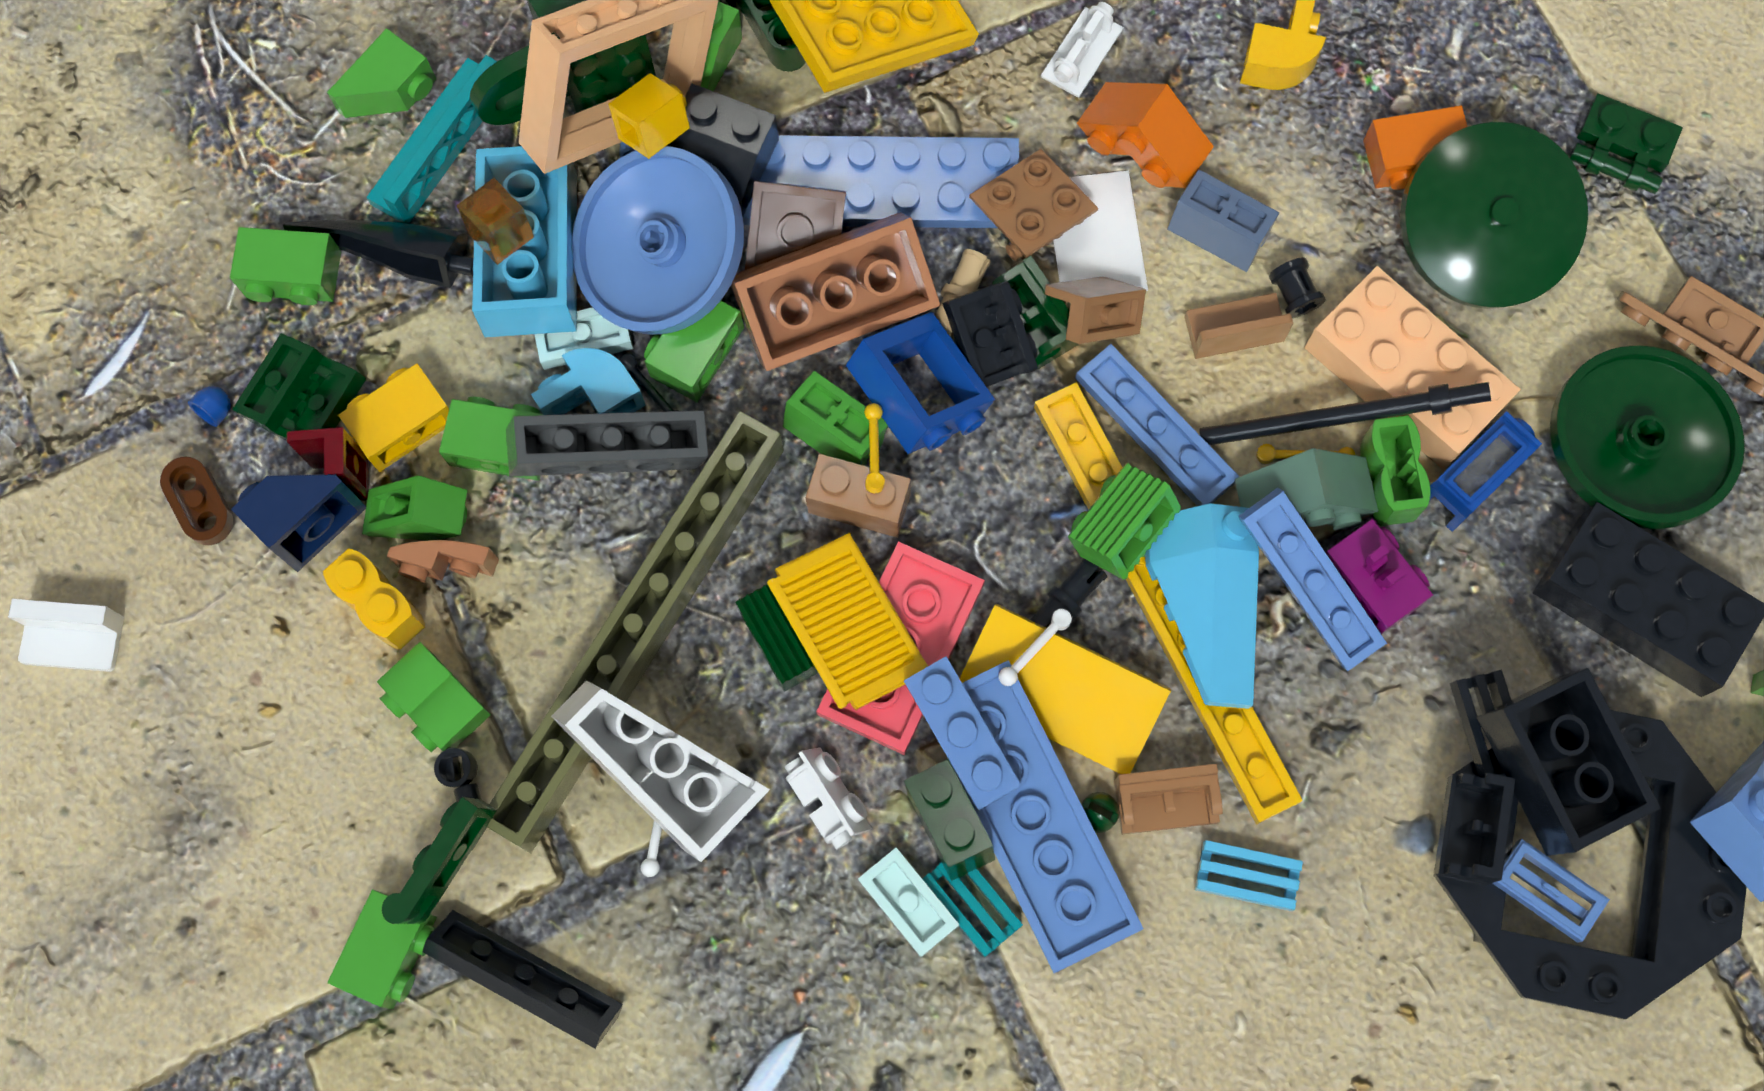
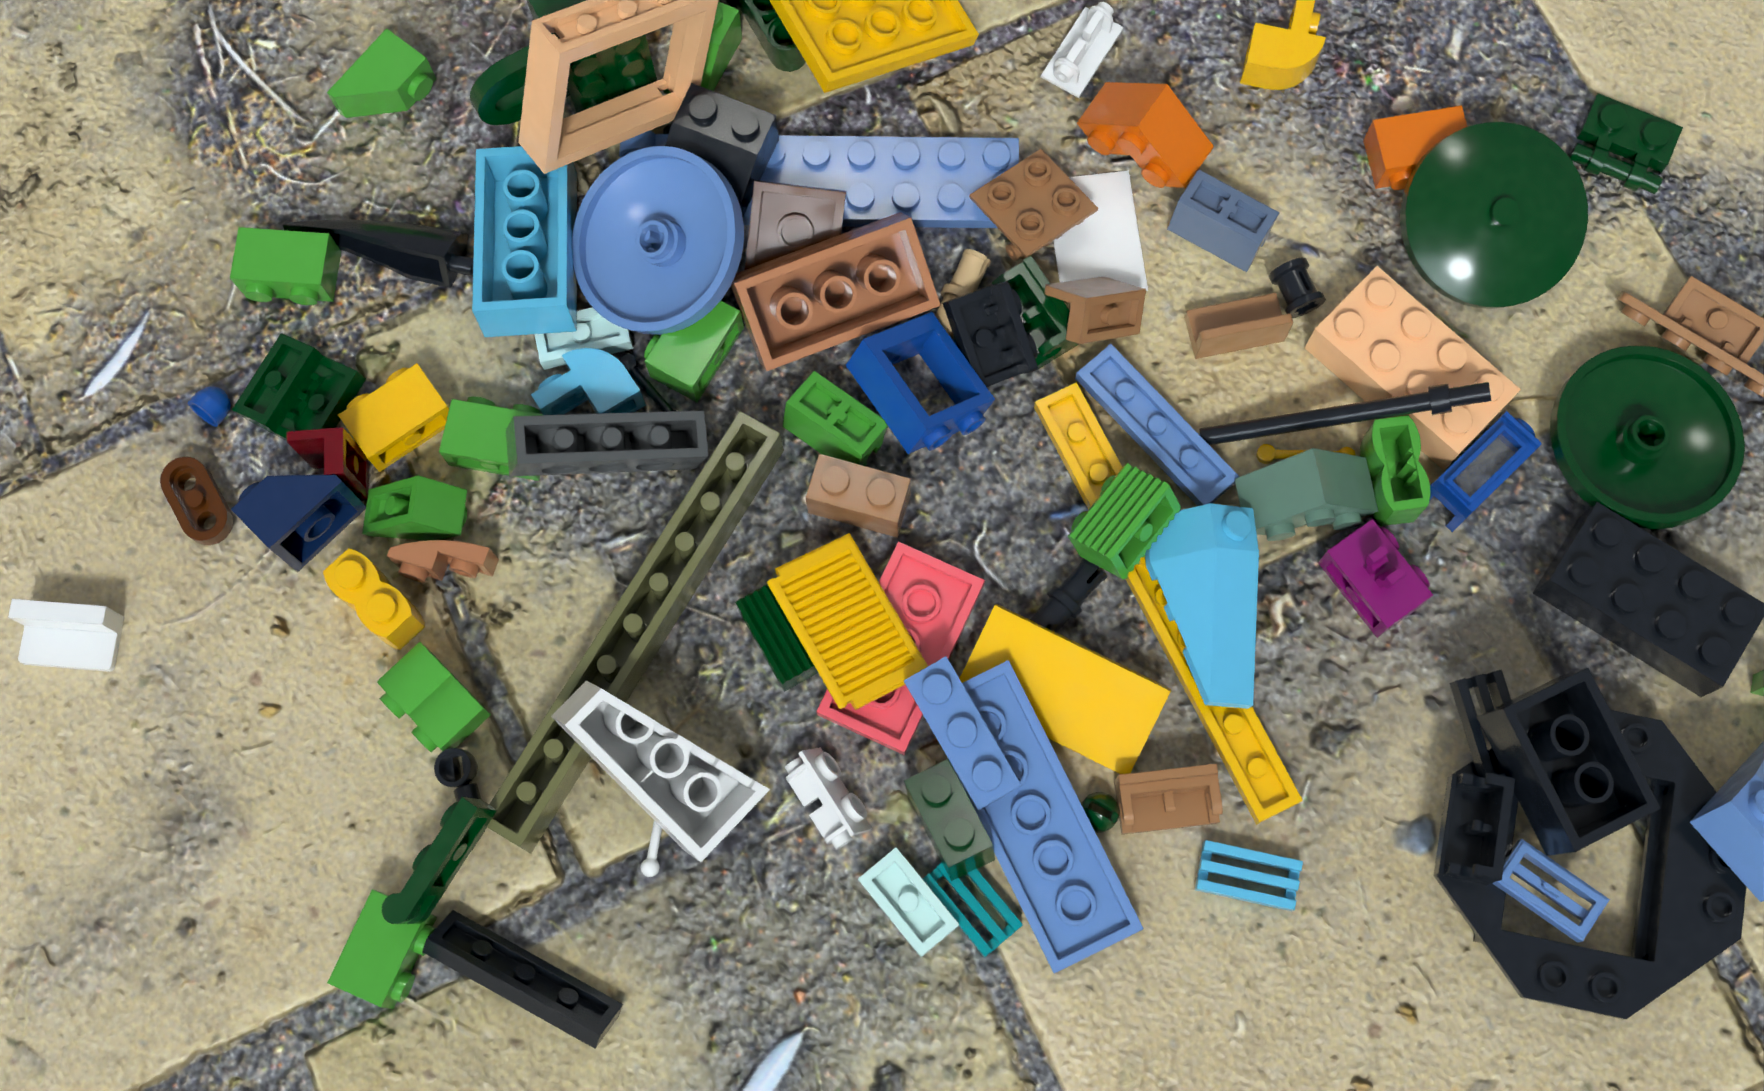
teal fence [366,55,497,223] -> none
clear orange brick [456,178,534,265] -> none
yellow brick [608,73,690,159] -> none
yellow hinge [864,403,885,494] -> none
white hinge [998,609,1072,686] -> none
medium blue plate [1238,488,1387,671] -> none

